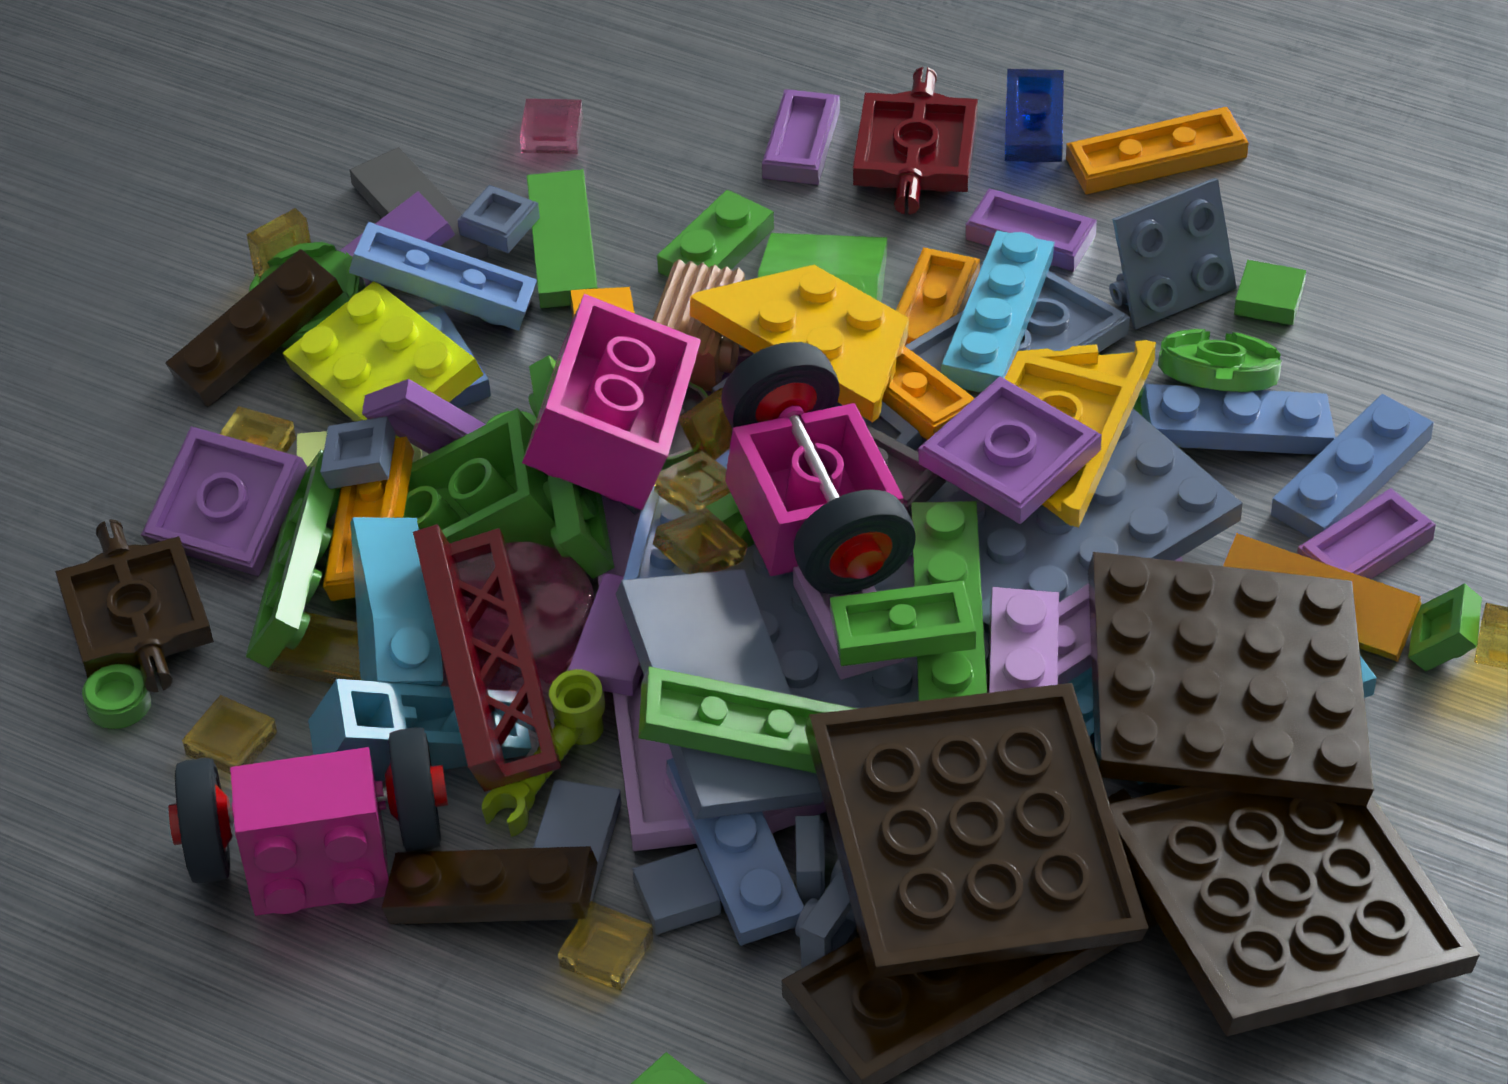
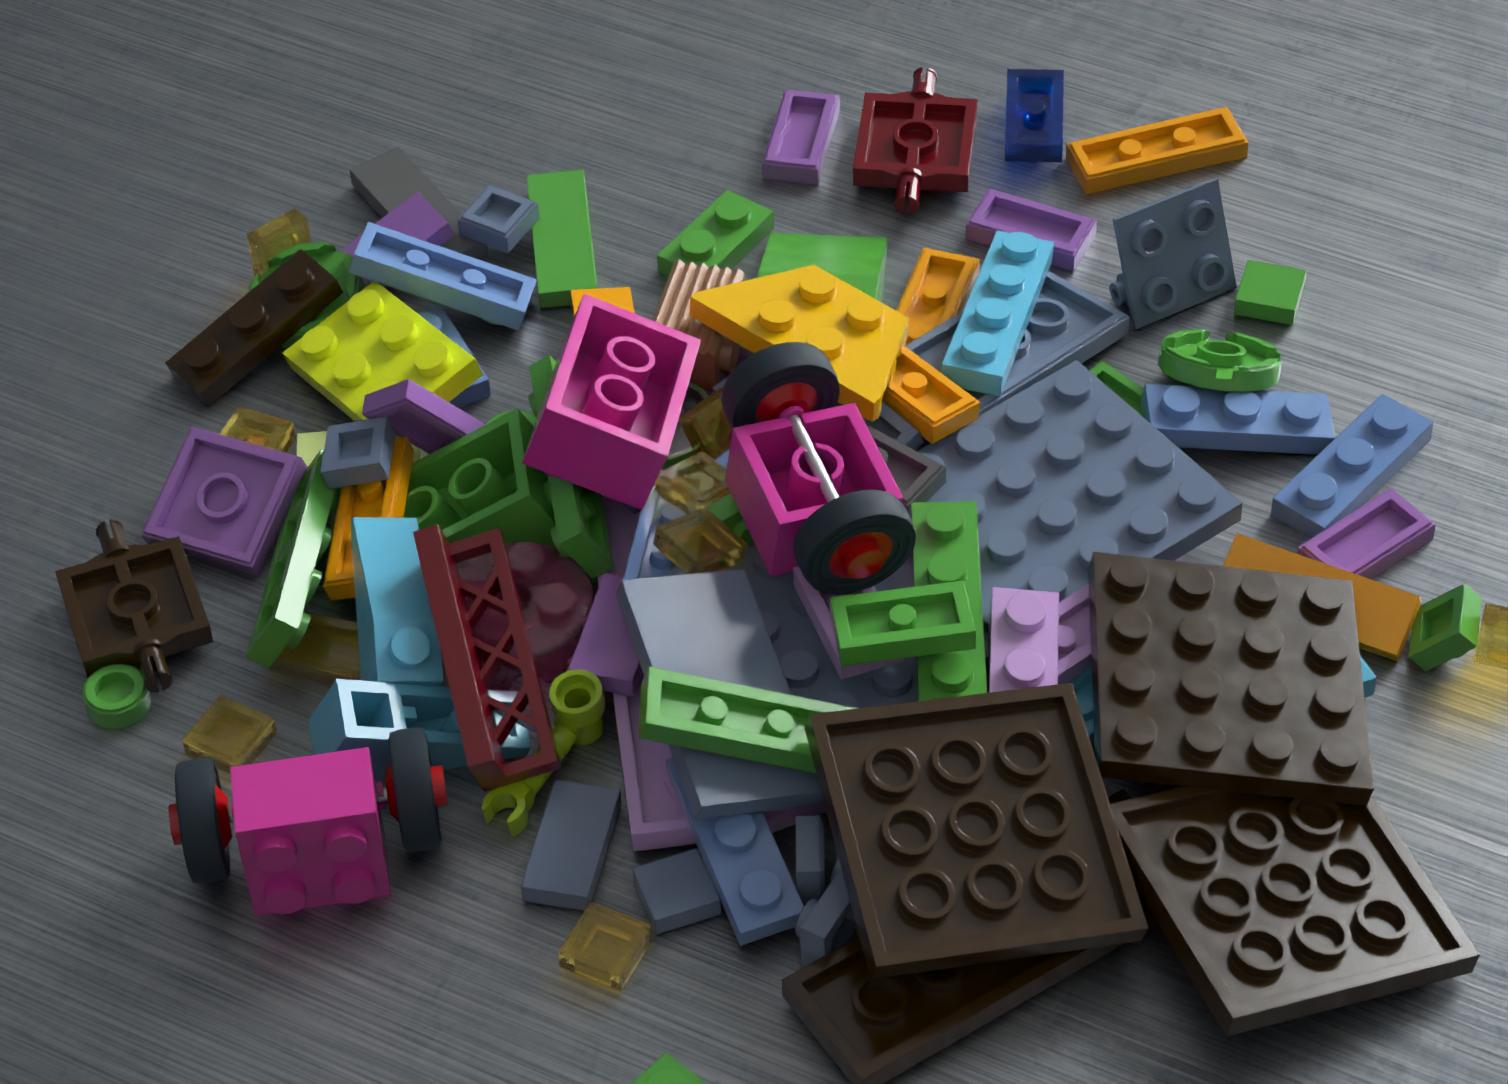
dark brown plate [381,846,598,924] -> none
clear pink tile [520,99,583,154] -> none
medium lavender tile [918,376,1102,524] -> none
yellow wing [1004,340,1156,528] -> none

